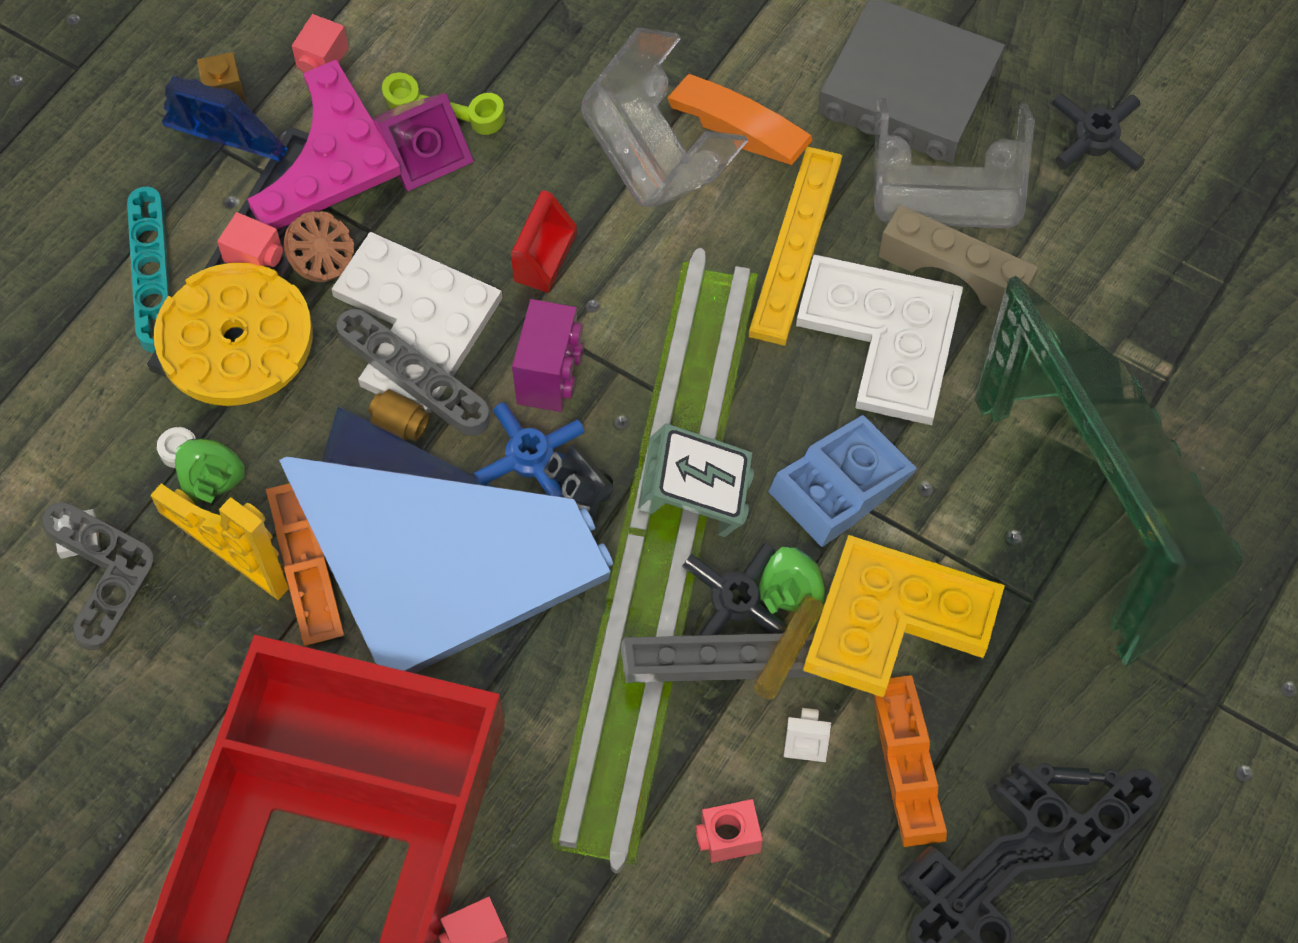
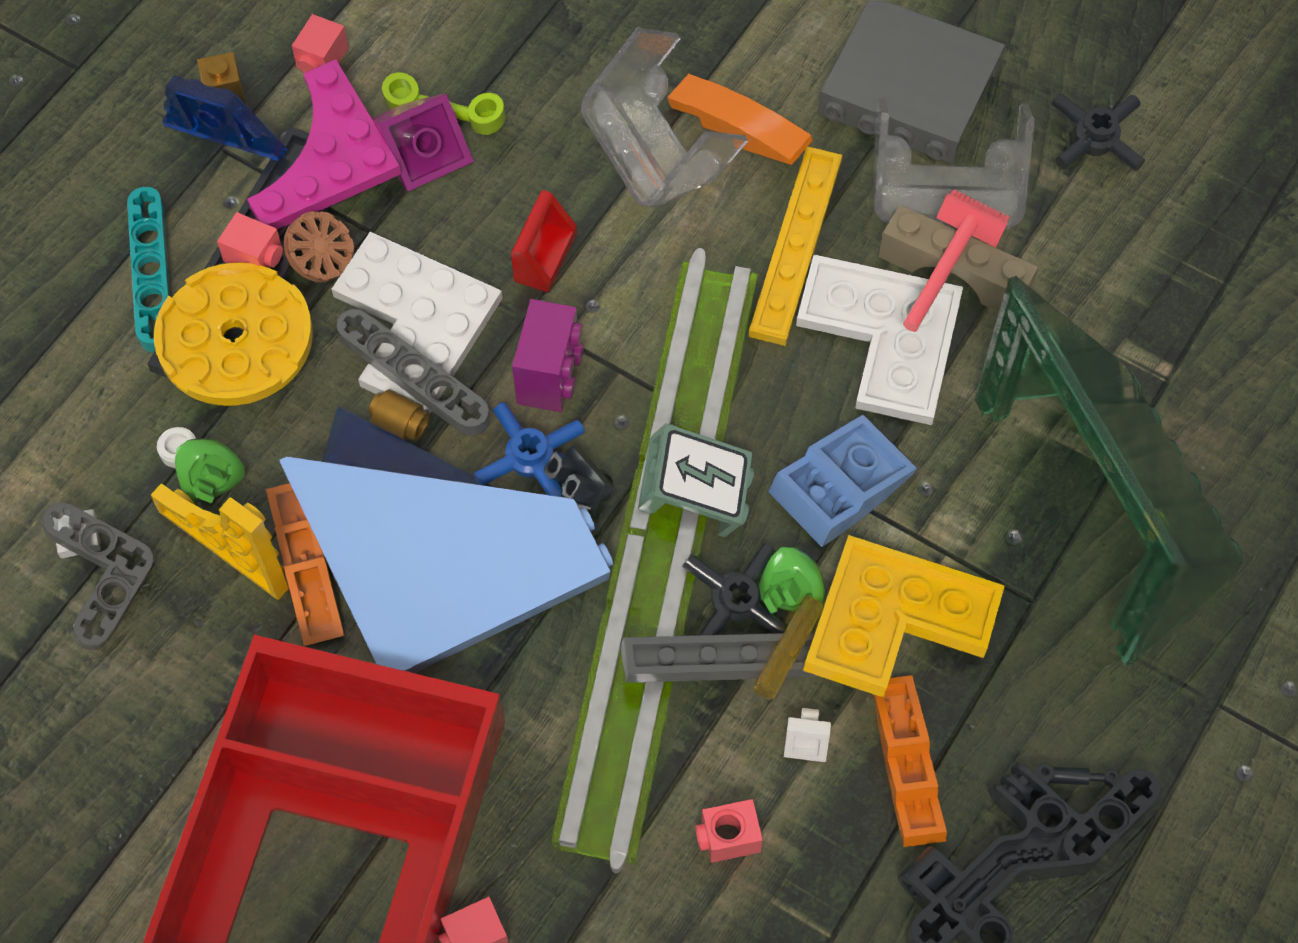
none -> coral piece [903,189,1010,332]

